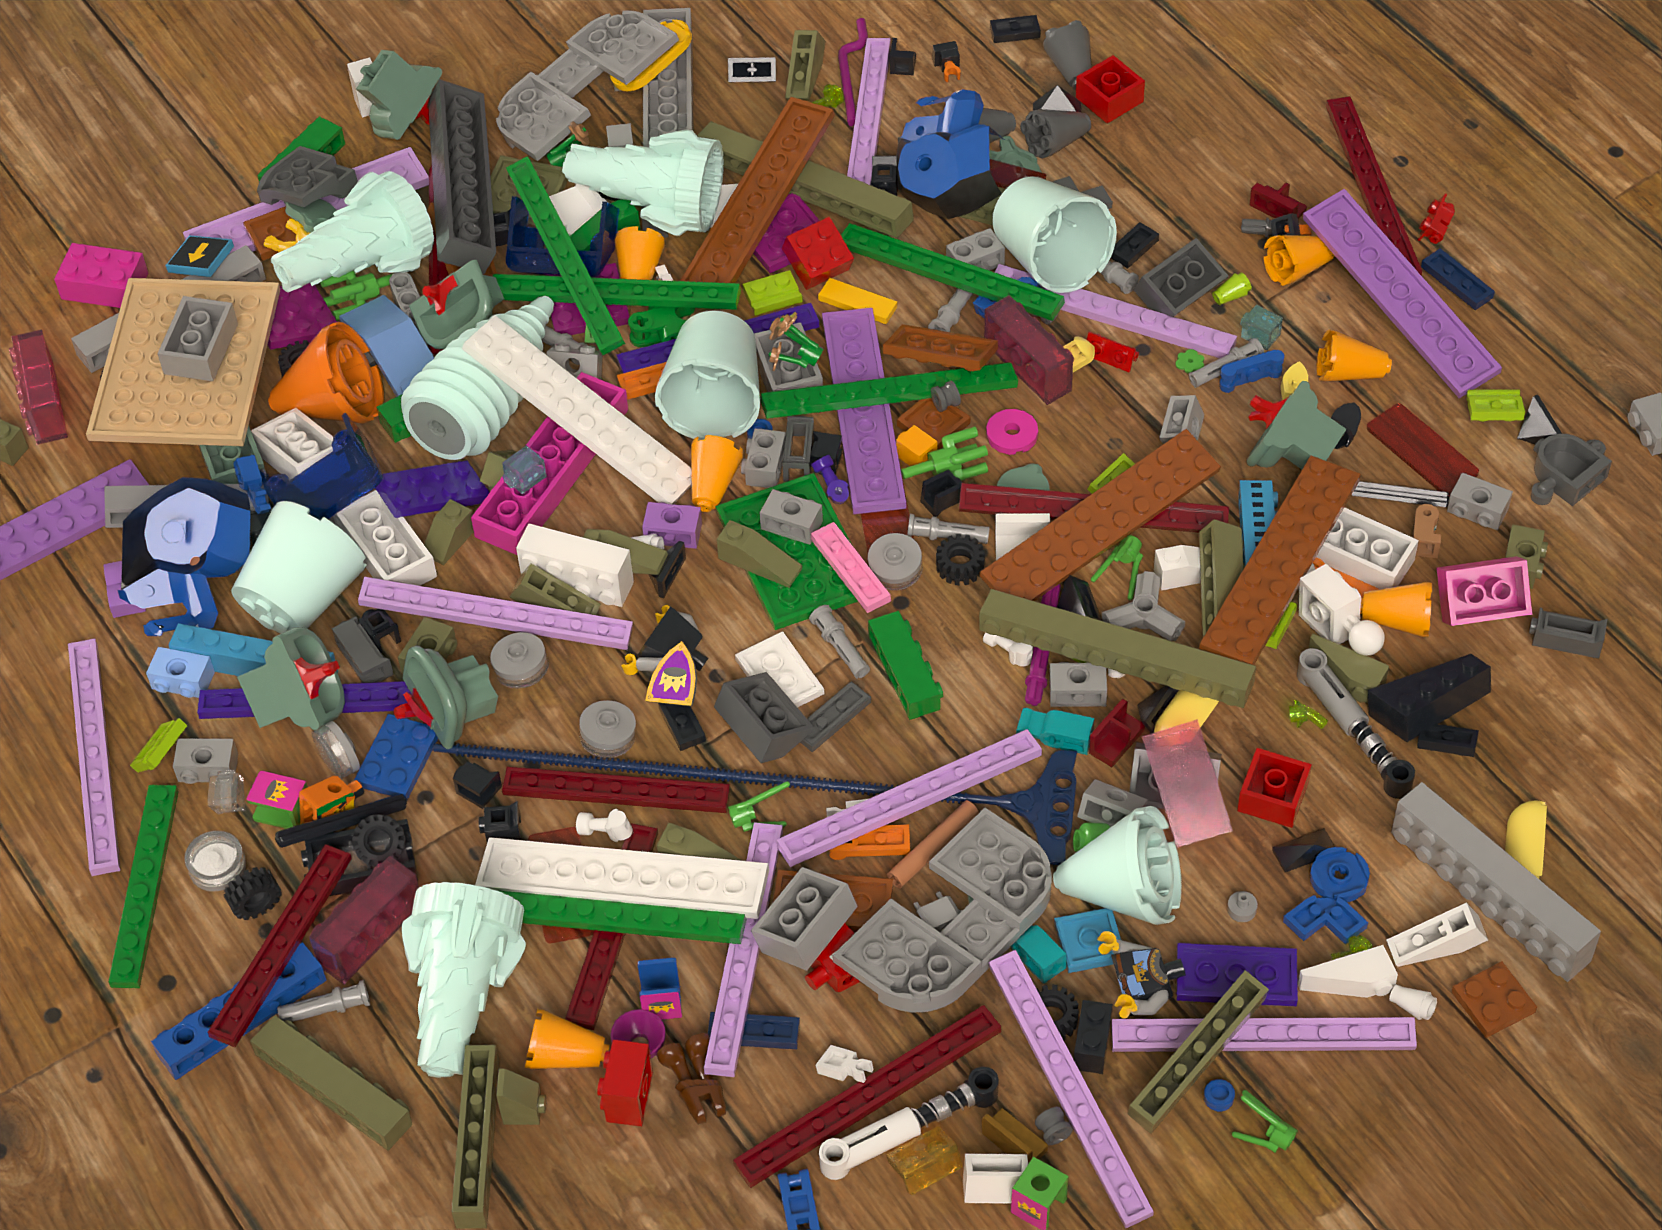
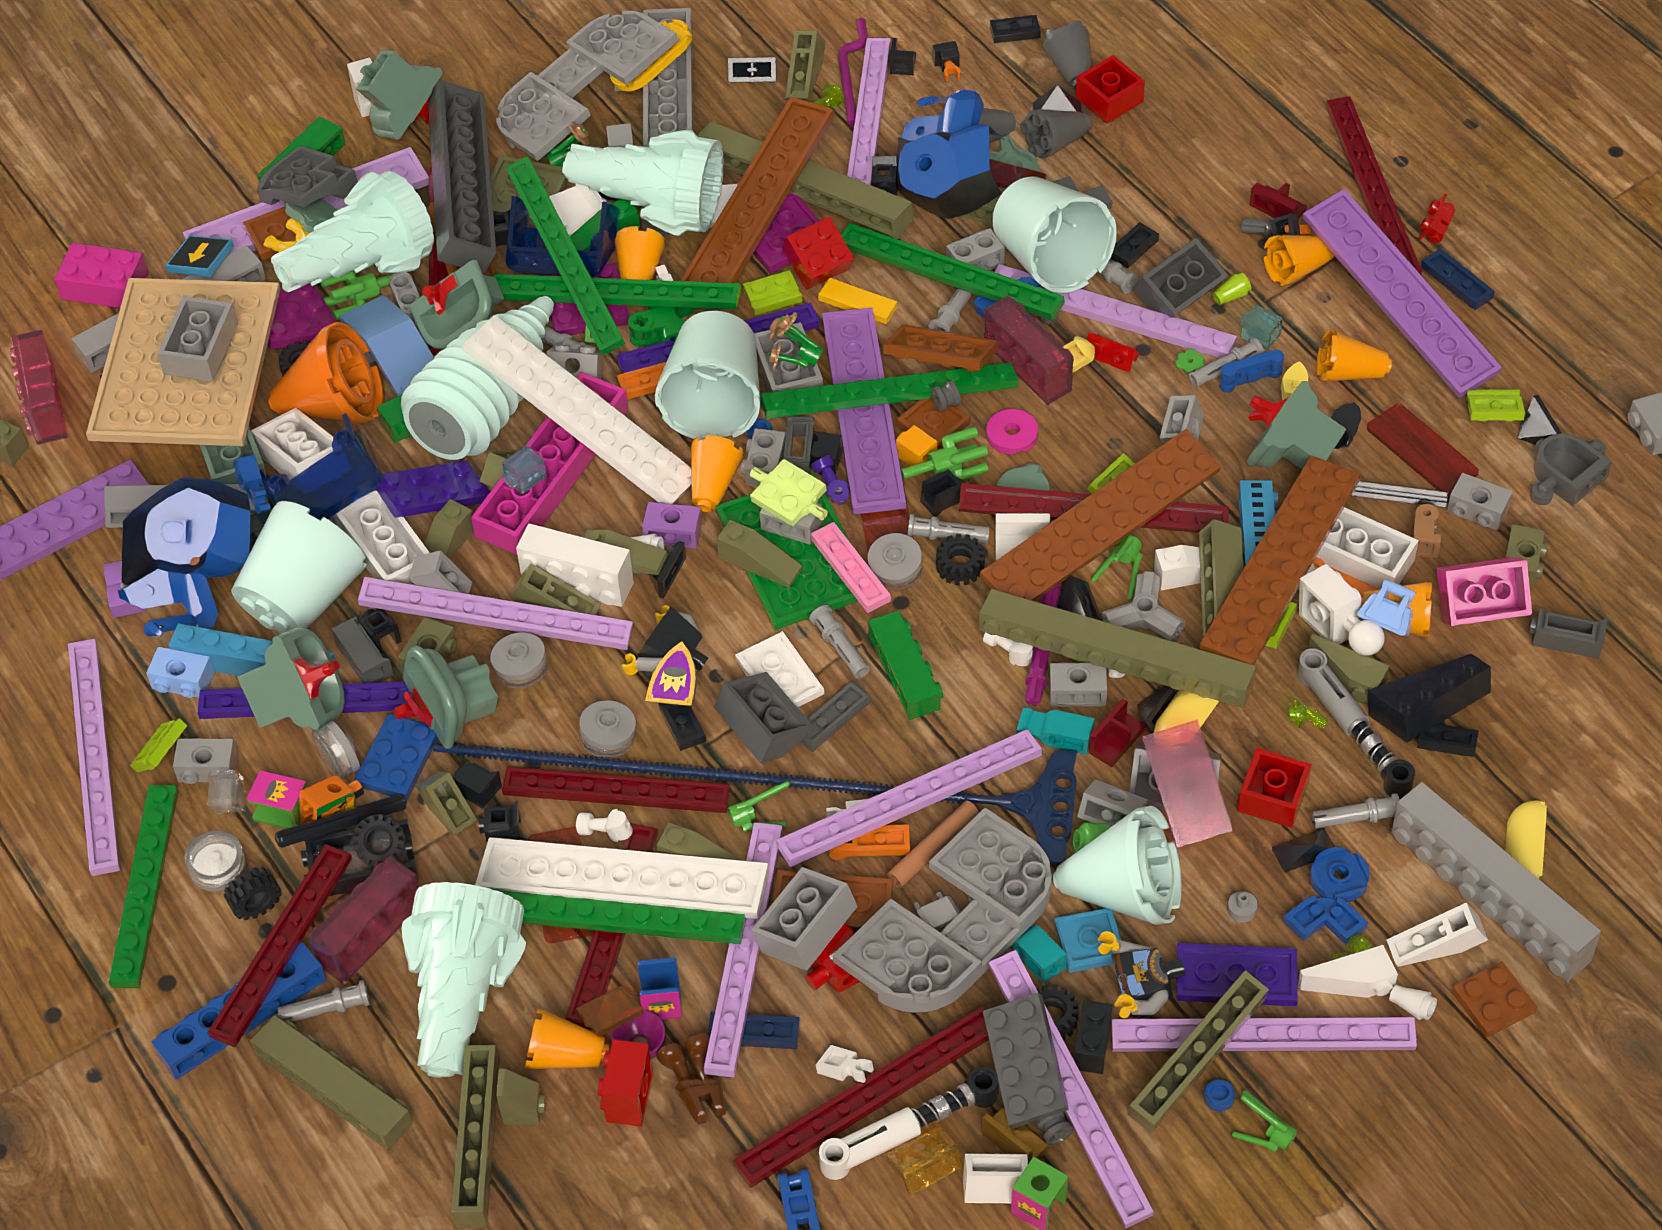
none -> light grey brick [409,550,472,594]
none -> olive slope [415,771,477,836]
none -> clear orange piece [576,986,644,1037]
none -> yellowish green plate [750,459,828,527]
none -> dark grey plate [983,993,1069,1128]
none -> light grey pin [1311,793,1399,829]
none -> light blue piece [1357,579,1416,636]

